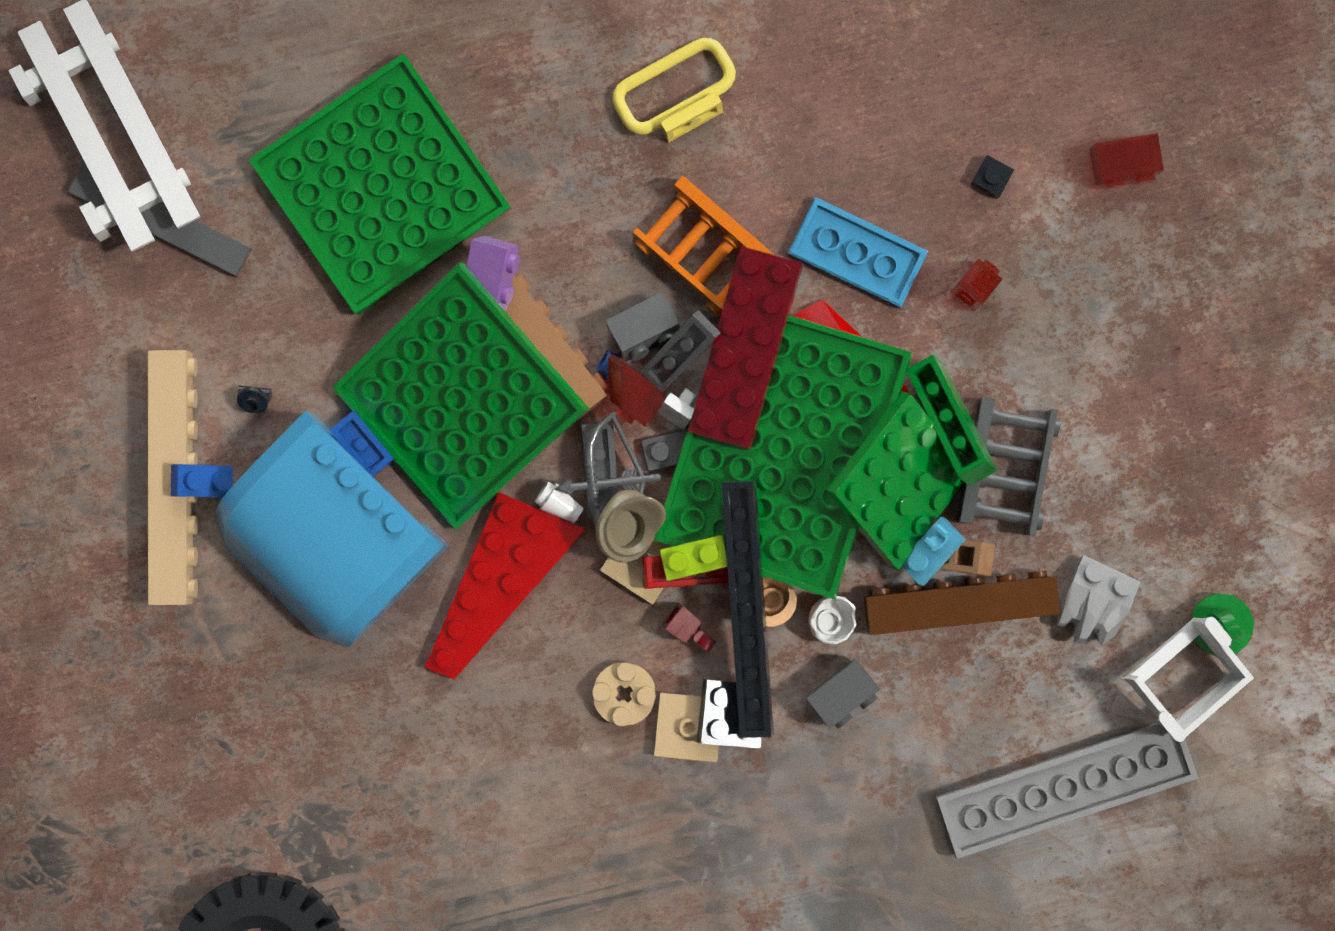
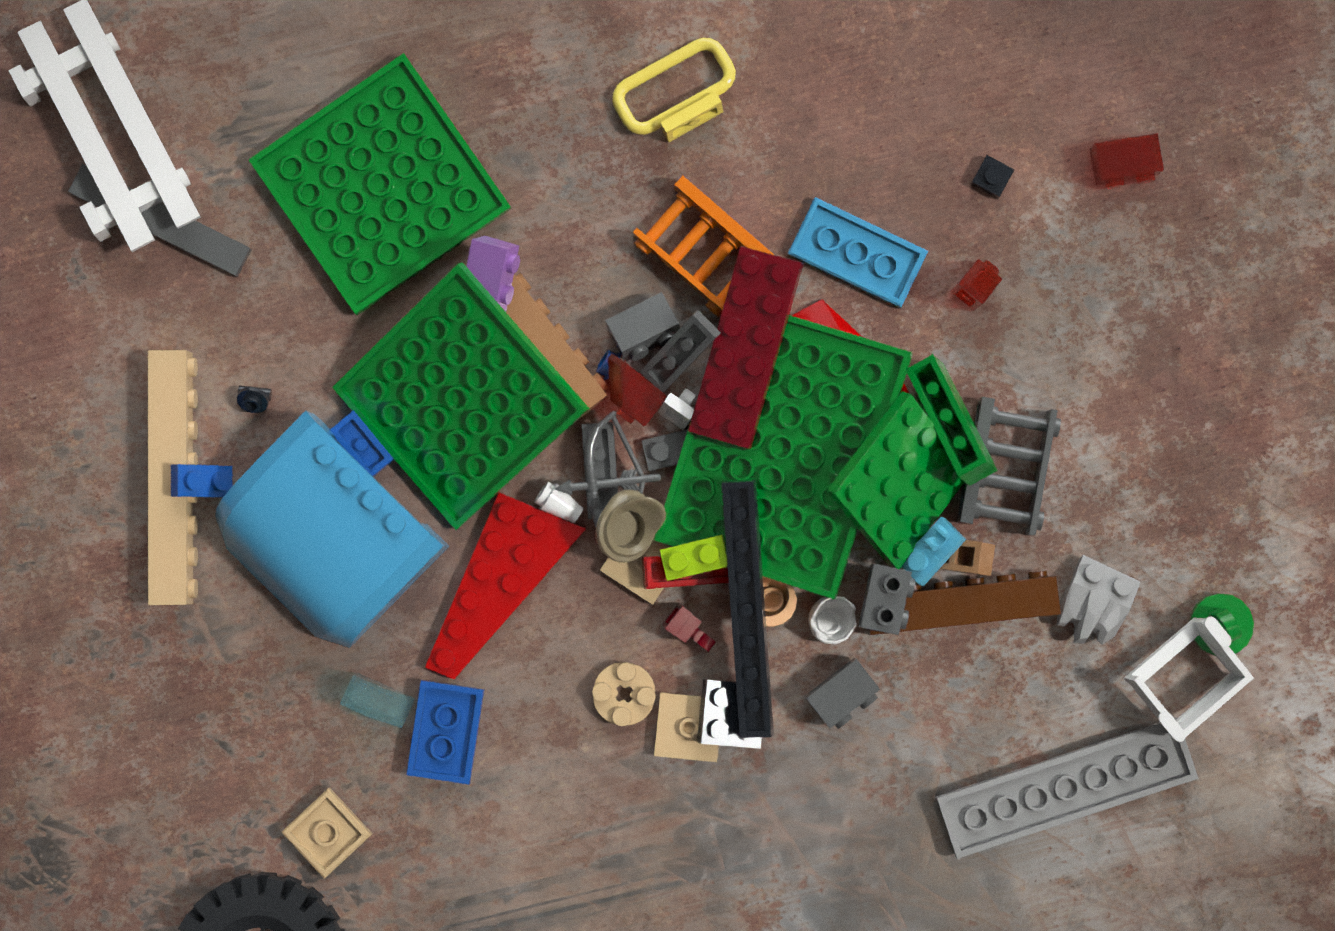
none -> tan plate [282,787,372,879]
none -> clear light blue slope [340,673,415,728]
none -> blue plate [406,680,485,785]
none -> dark grey brick [858,564,915,635]

